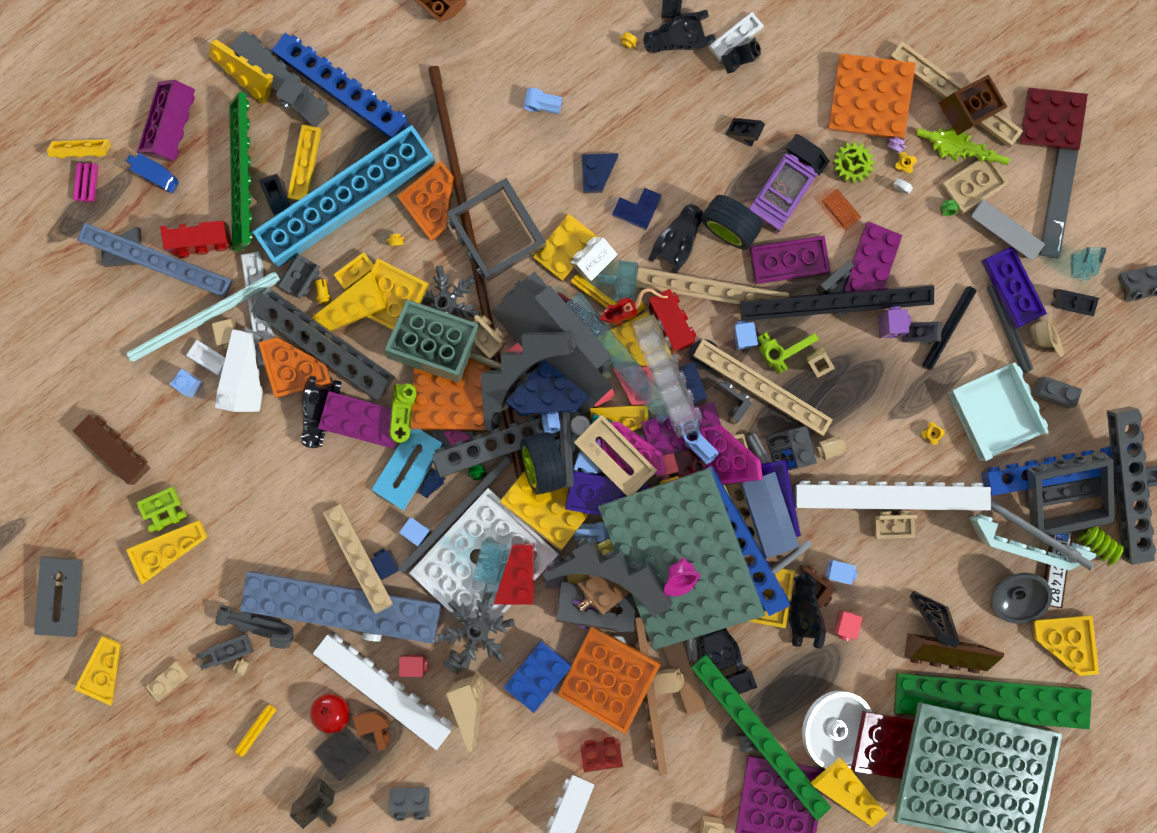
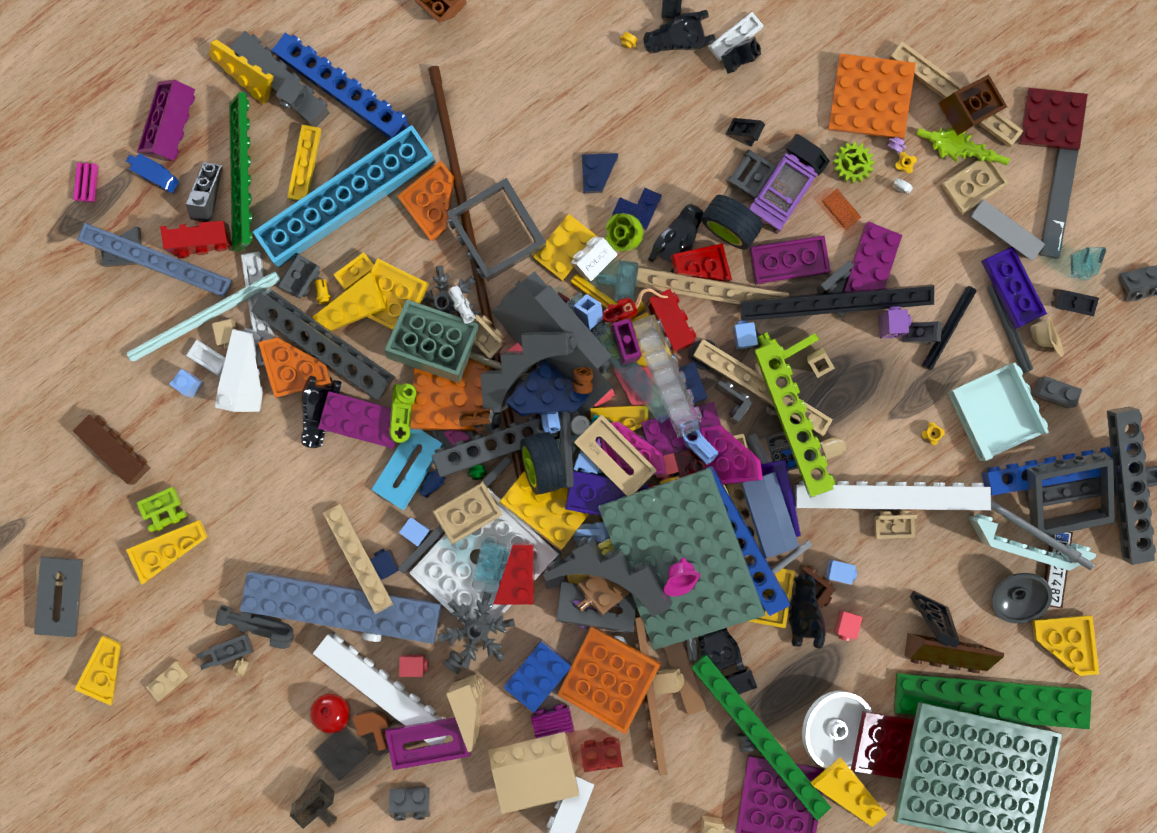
yellow plate [47,139,111,158] -> none
yellow axle [234,704,276,757] -> none
black slope [258,173,291,215] -> none
yellow plate [386,233,405,246] -> none
light blue piece [523,88,563,115] -> none
bright green plate [940,200,959,216] -> none
lime piece [1076,526,1123,566] -> none
none -> dark grey slope [186,162,222,222]
none -> magenta piece [385,717,471,770]
none -> tan tile [432,481,503,545]
none -> white pin [448,286,475,324]
none -> dark orange piece [458,408,493,435]
none -> tan slope [488,732,580,814]
none -> magenta brick [531,703,574,739]
none -> light blue brick [573,295,603,330]
none -> dark orange wheel [573,367,593,394]
none -> lime cylinder [605,213,644,252]
none -> magenta brick [610,319,642,365]
none -> red wing [670,243,732,281]
none -> dark grey plate [726,149,776,199]
none -> lime brick [754,342,835,498]

